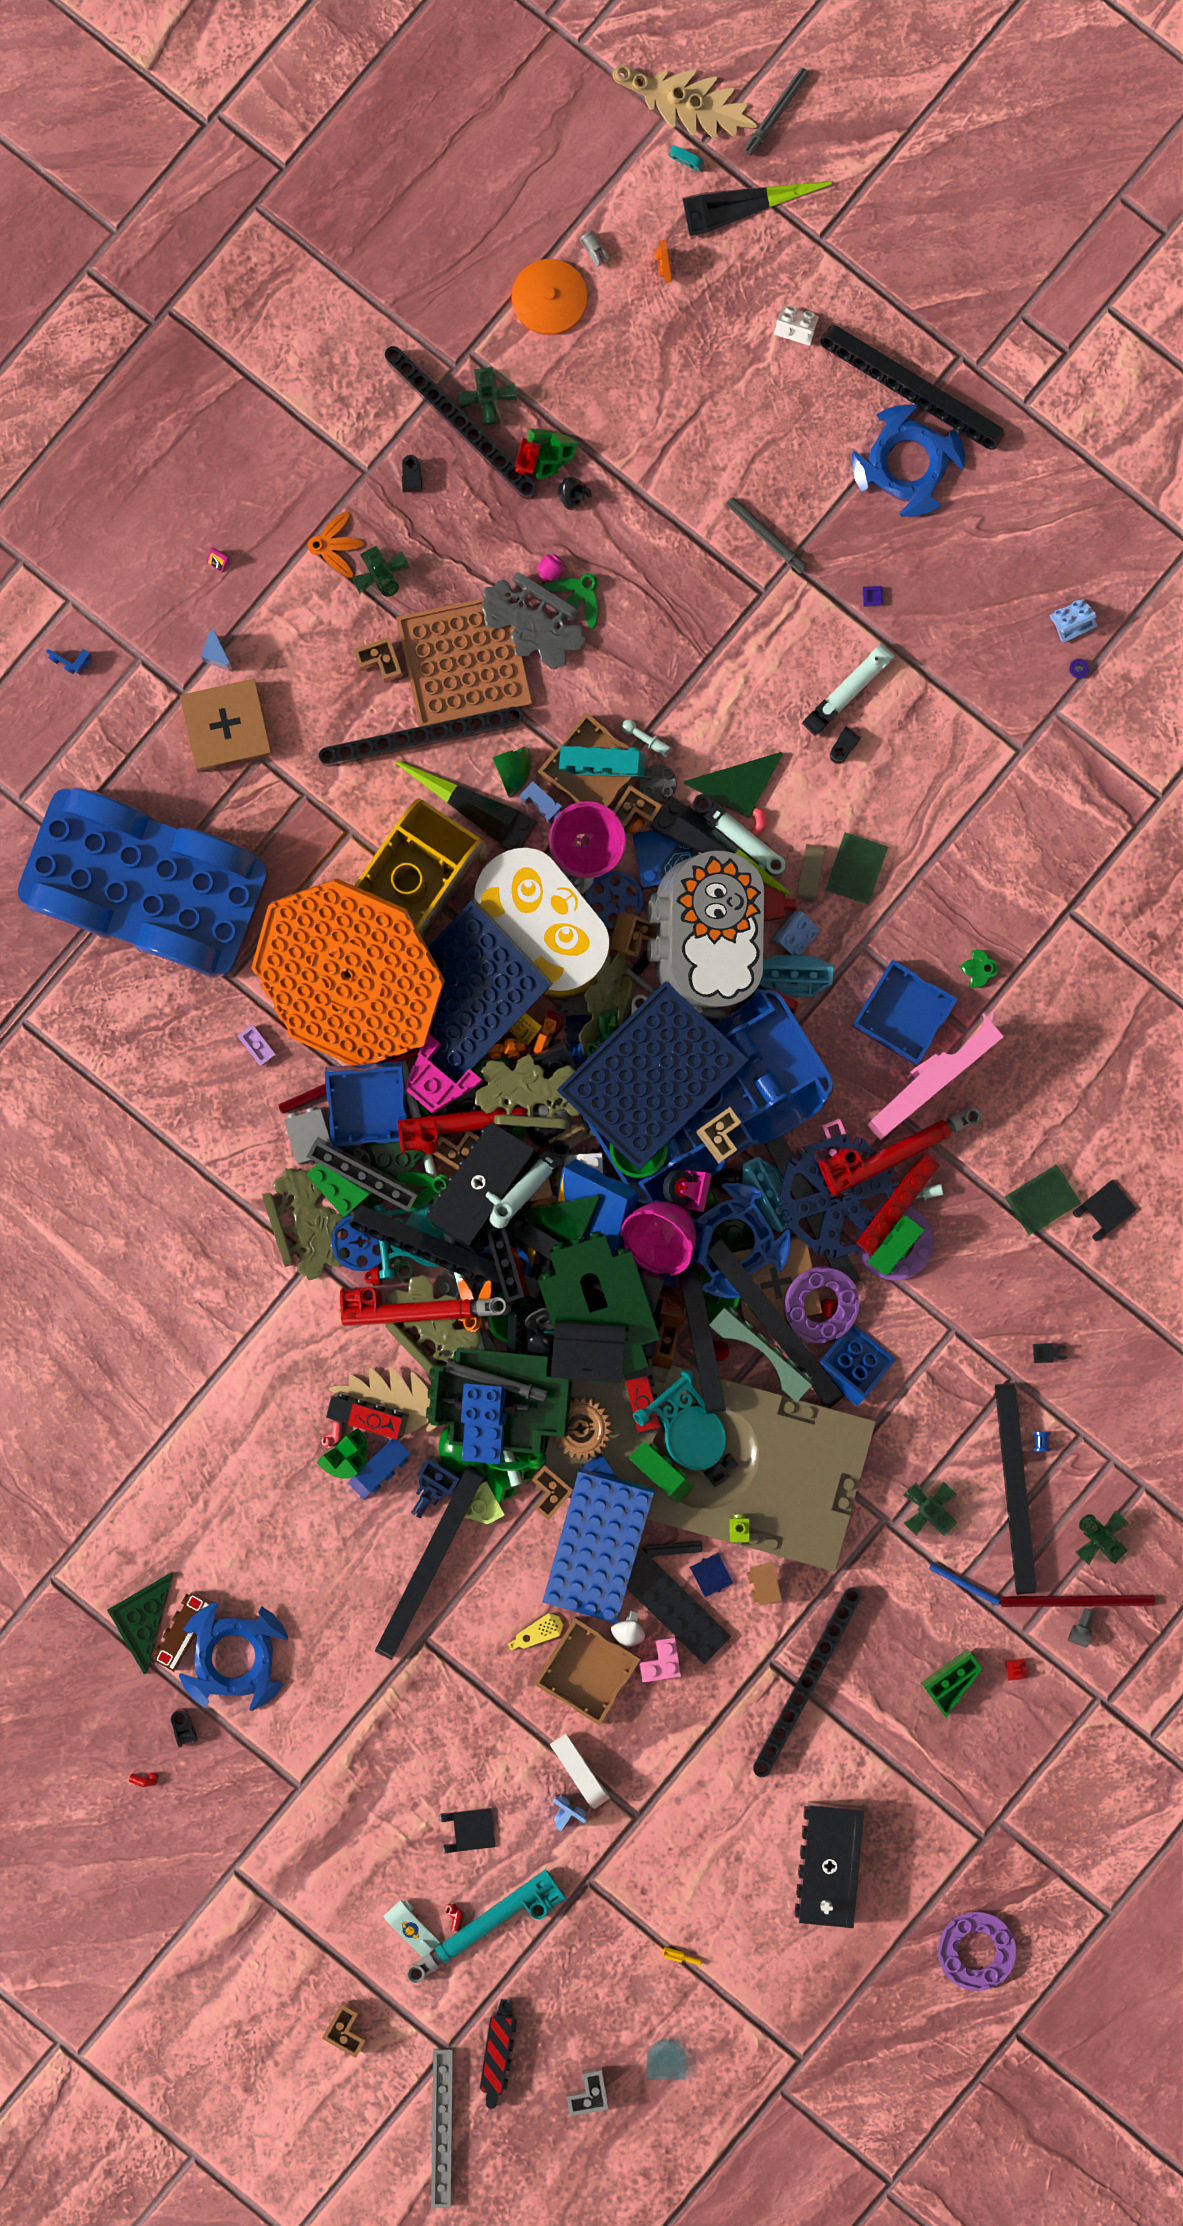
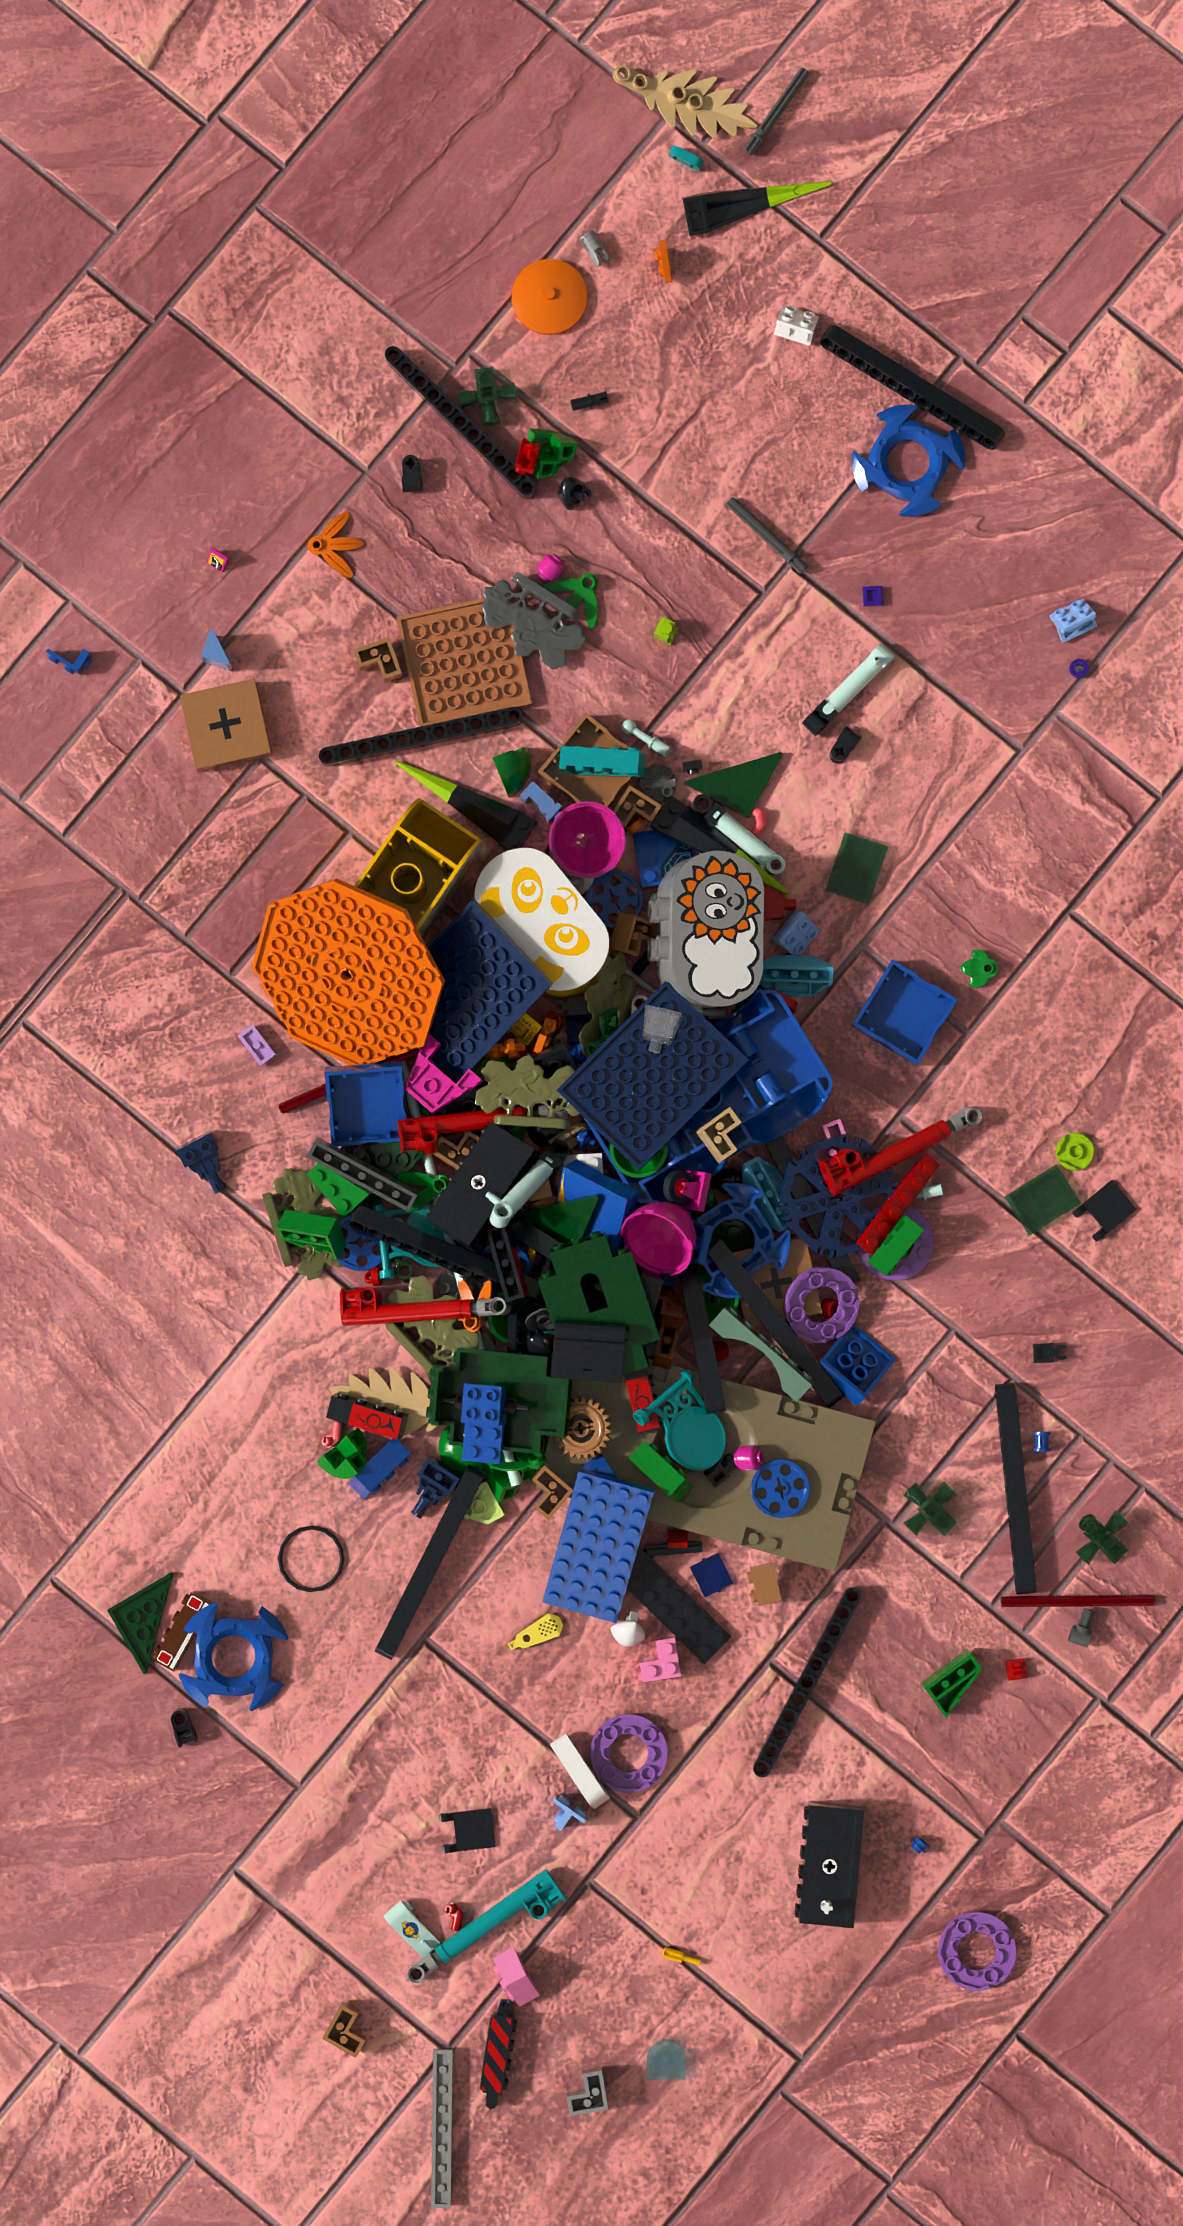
blue piece [18,787,268,978] -> none
red arm [129,1772,159,1787] -> none
light grey brick [284,1107,331,1165] -> none
clear green brick [351,546,410,597] -> none
dark grey axle [445,1362,548,1401] -> none
medium nougat tile [534,1617,641,1726] -> none
lime brick [729,1514,749,1542] -> none
dark tan beam [796,844,825,901] -> none
bright pink piece [867,1010,1004,1141] -> none
blue bar [929,1562,1001,1605] -> none
none -> dark blue brick [176,1131,226,1194]
none -> green wedge [276,1210,347,1260]
none -> black piece [278,1526,344,1592]
none -> bright pink brick [493,1947,540,2007]
none -> black axle [570,391,609,411]
none -> blue plant [576,1128,596,1150]
none -> medium lavender plate [590,1714,668,1793]
none -> clear torso [643,1005,683,1053]
none -> lime brick [654,617,679,645]
none -> red tile [668,1530,688,1548]
none -> black plate [682,759,702,775]
none -> dark pink head [734,1445,764,1471]
none -> blue wedge [751,1459,810,1518]
none -> blue plate [911,1836,929,1854]
none -> lime tile [1056,1132,1095,1171]

